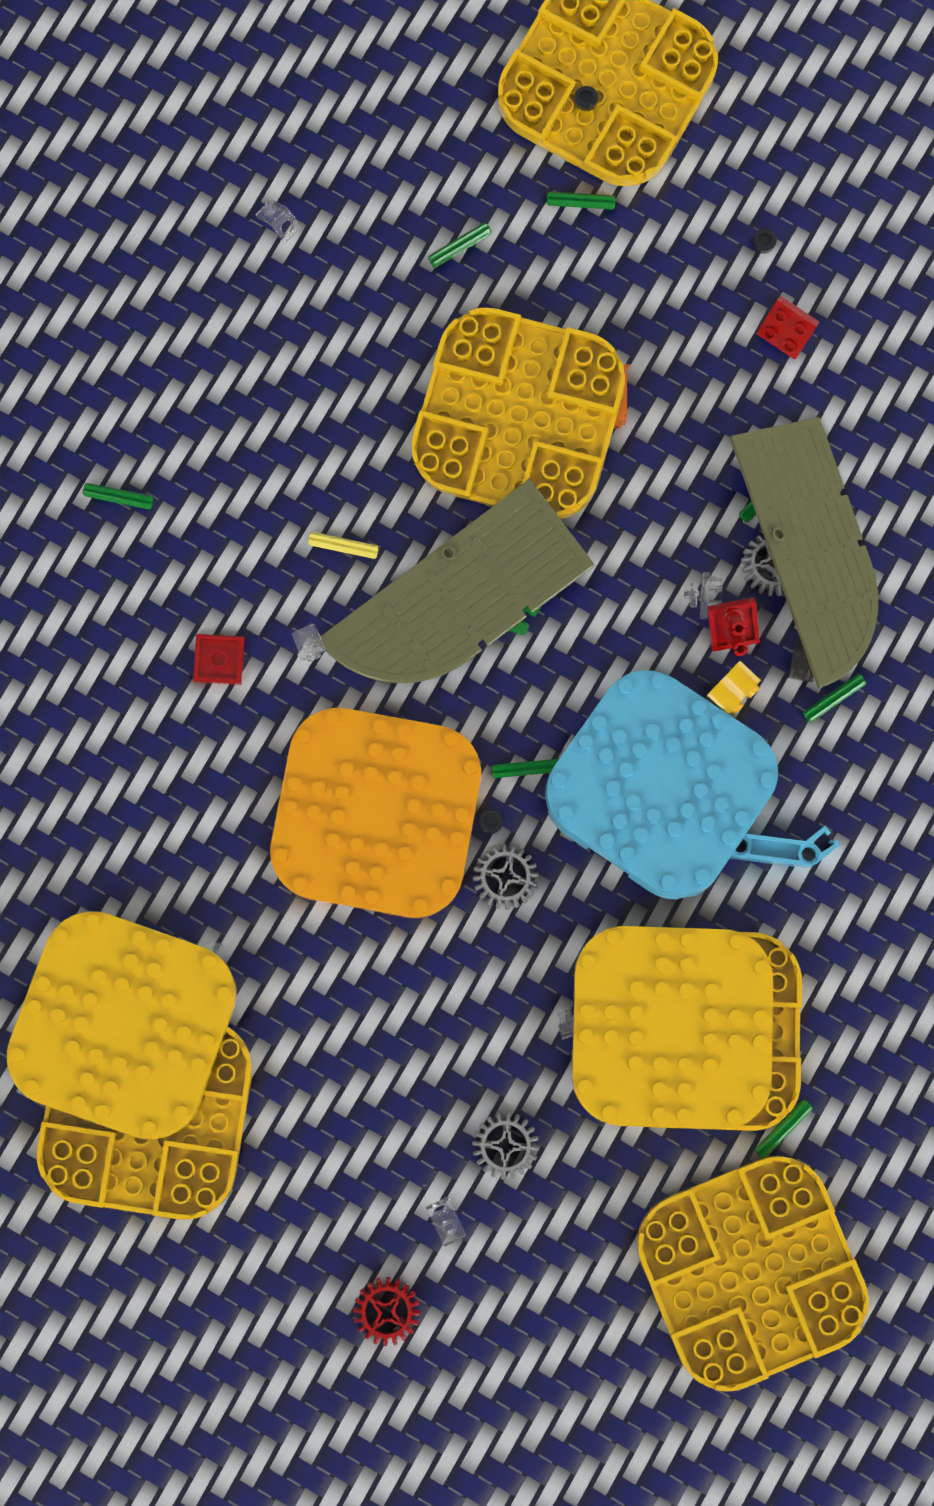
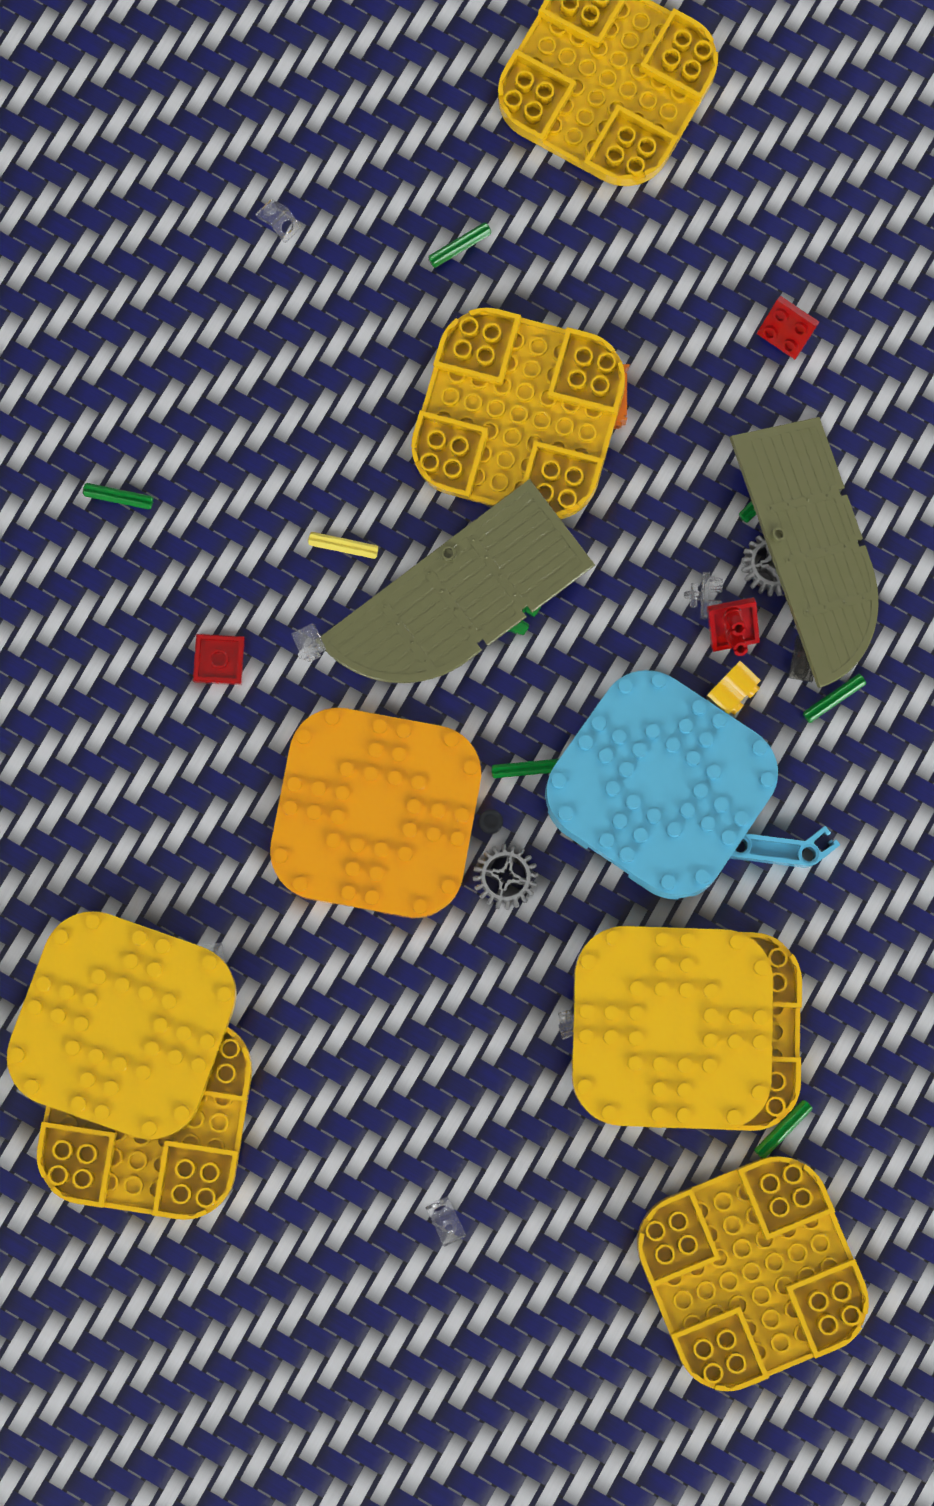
red gear [353,1277,421,1346] -> none
light grey gear [472,1112,539,1180] -> none
green axle [546,191,616,210] -> none
black tile [575,86,598,111] -> none
black tile [752,228,777,254] -> none

